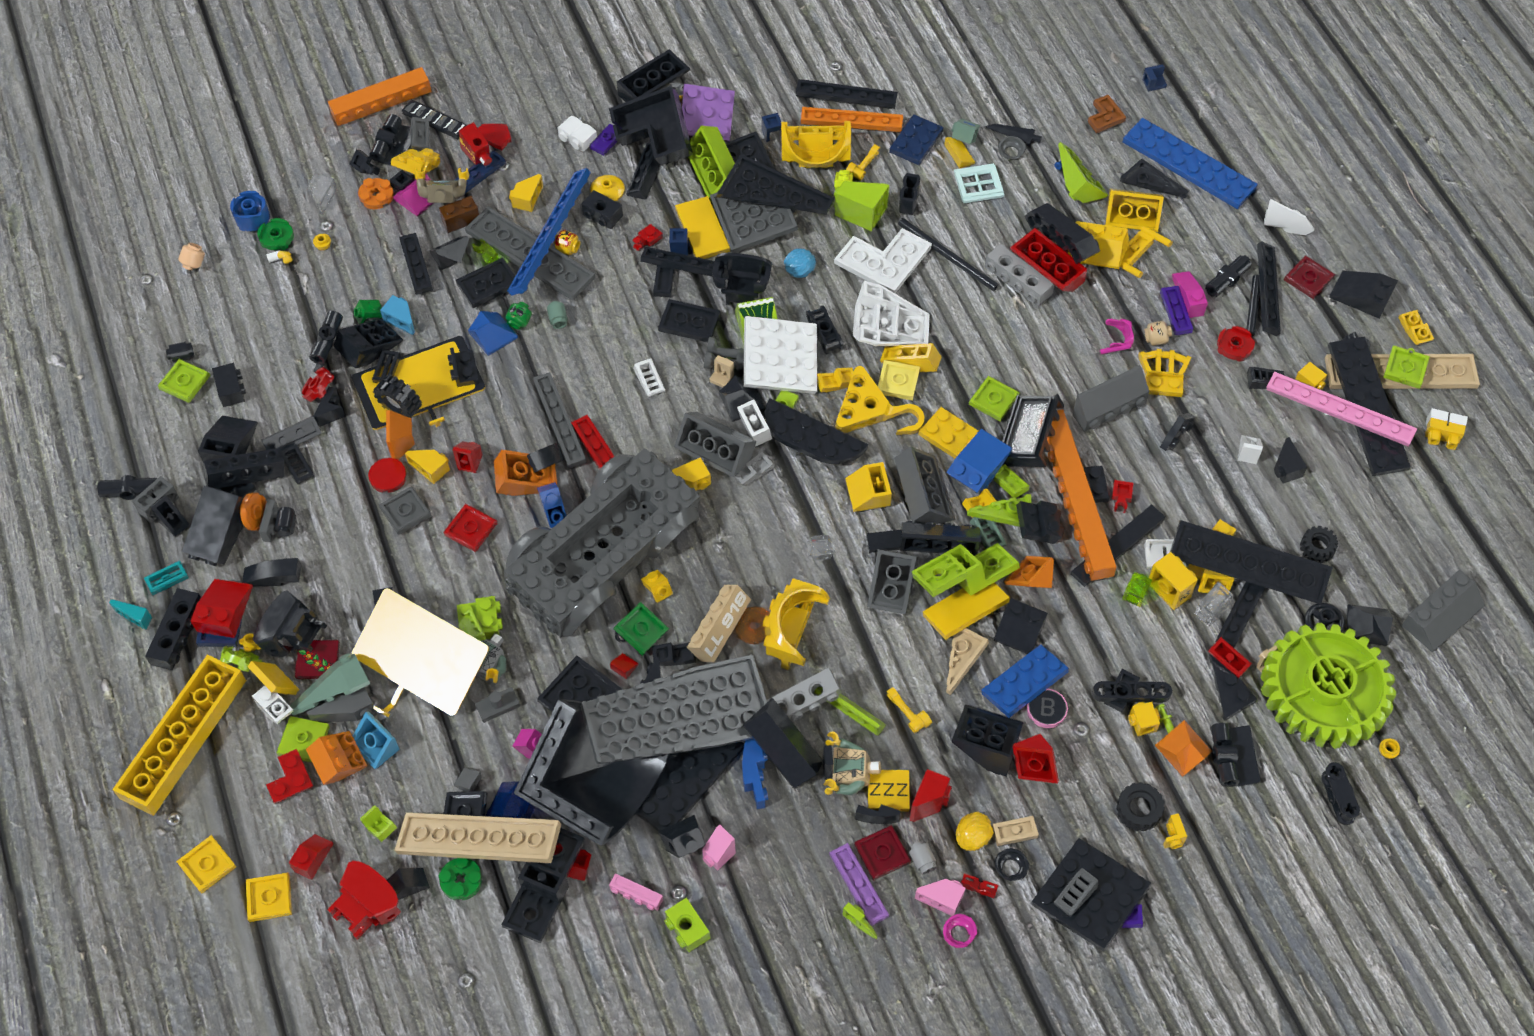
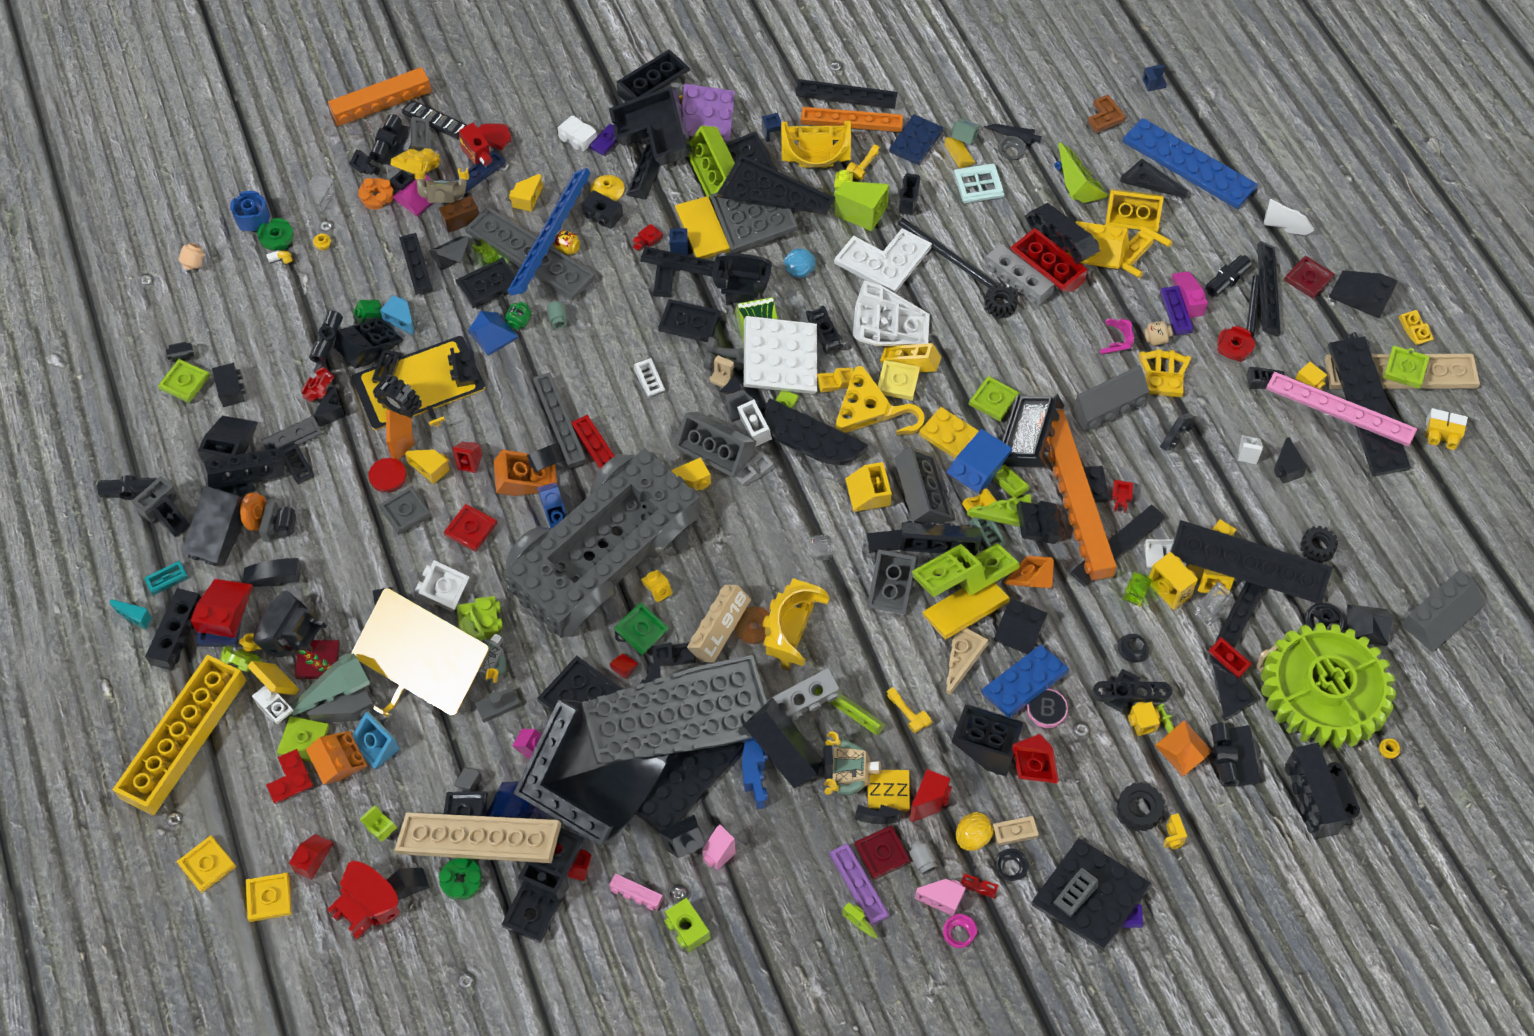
none -> white plate [414,560,469,612]
none -> black tyre [984,284,1018,319]
none -> black piece [1118,634,1149,663]
none -> black brick [1285,742,1348,840]

